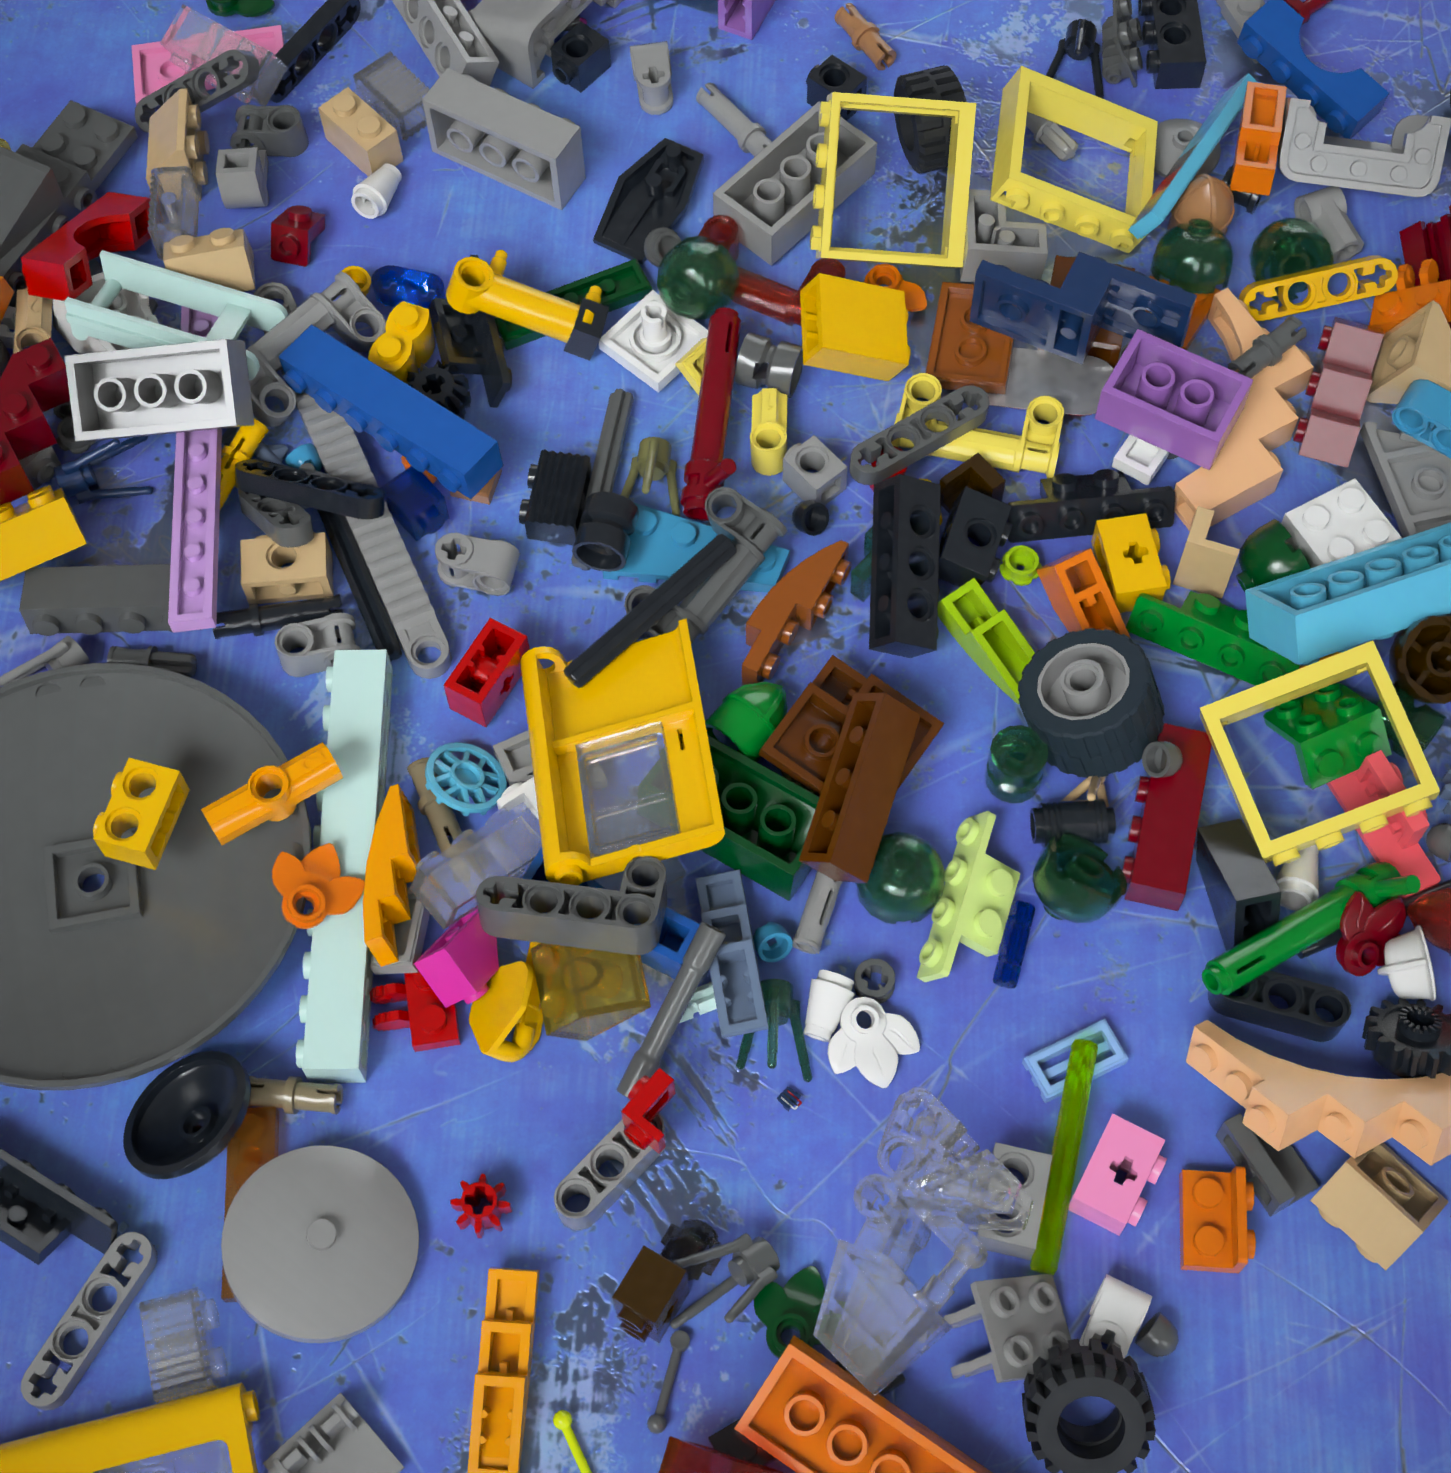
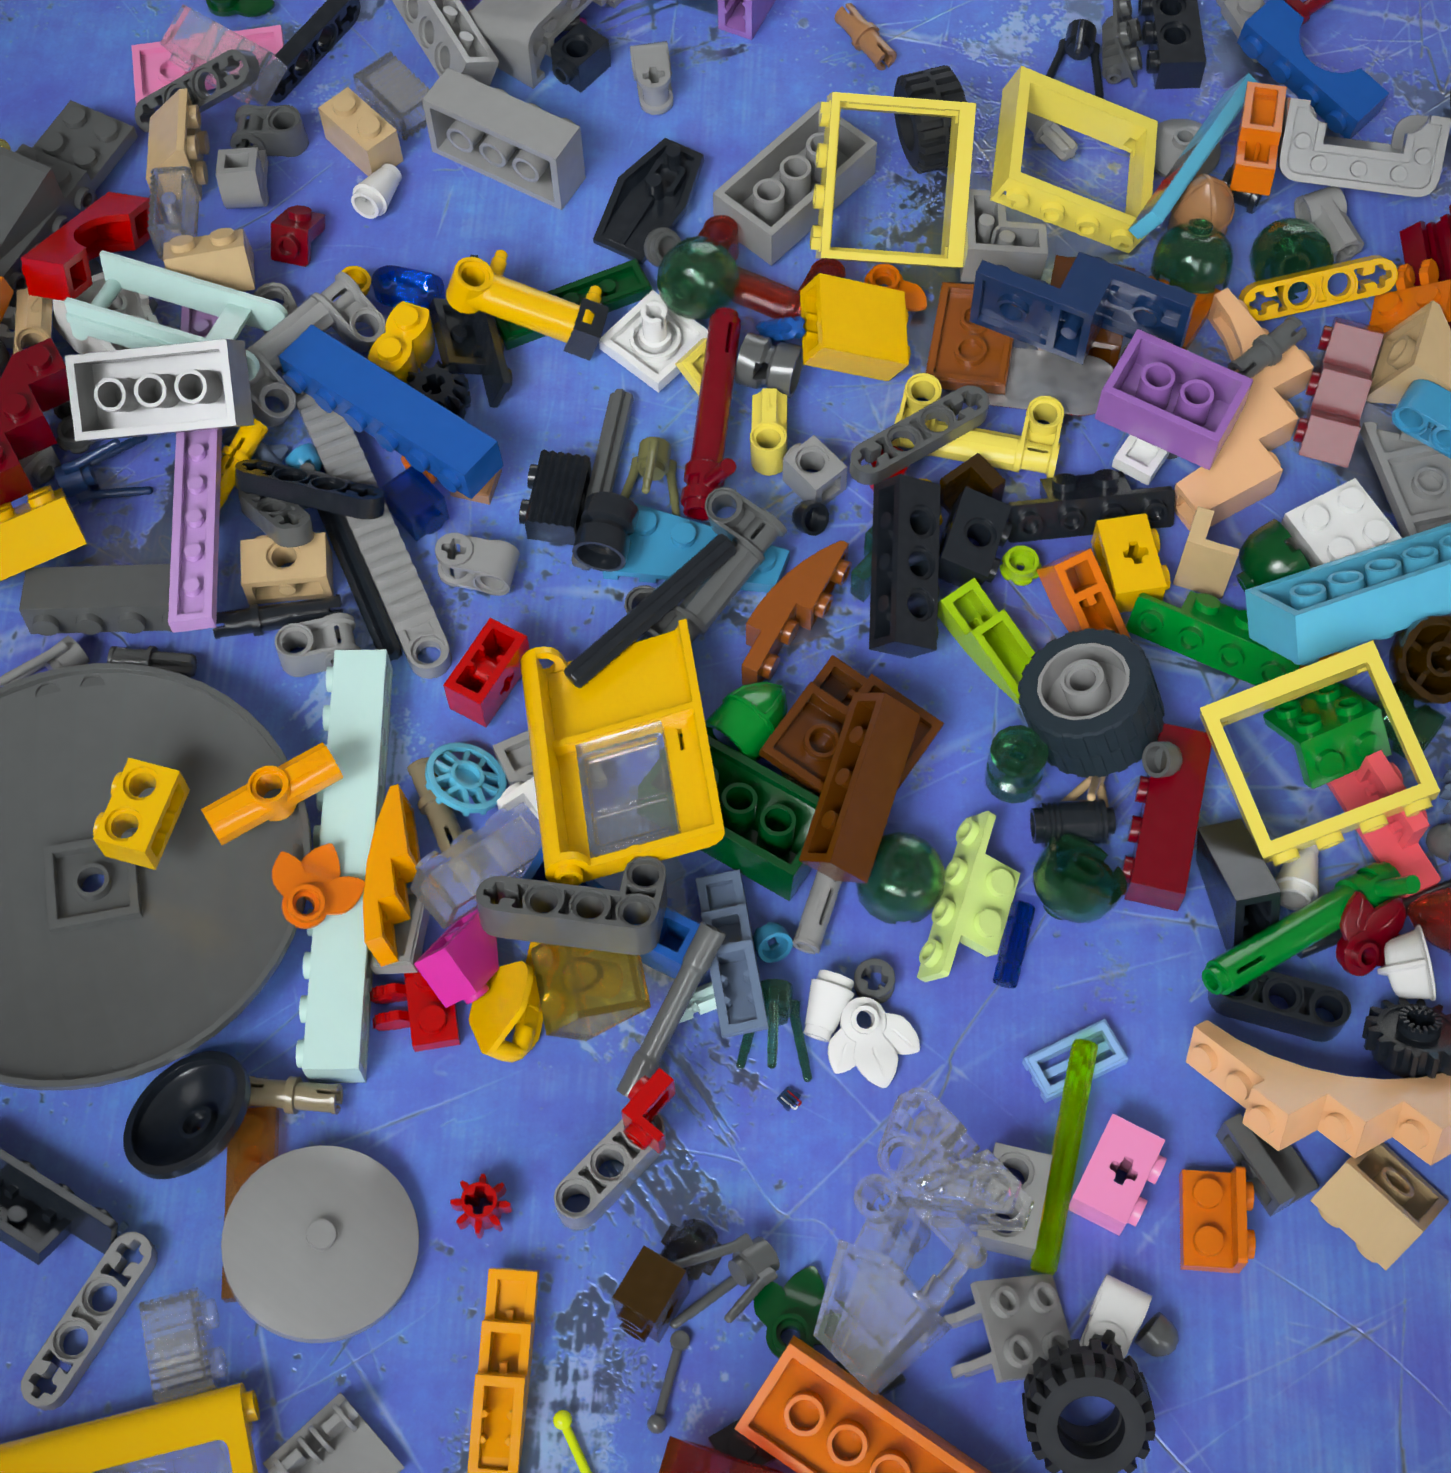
light grey pin [696,83,772,157] -> none
black brick [806,55,867,121] -> none
none -> blue axle [755,316,806,342]

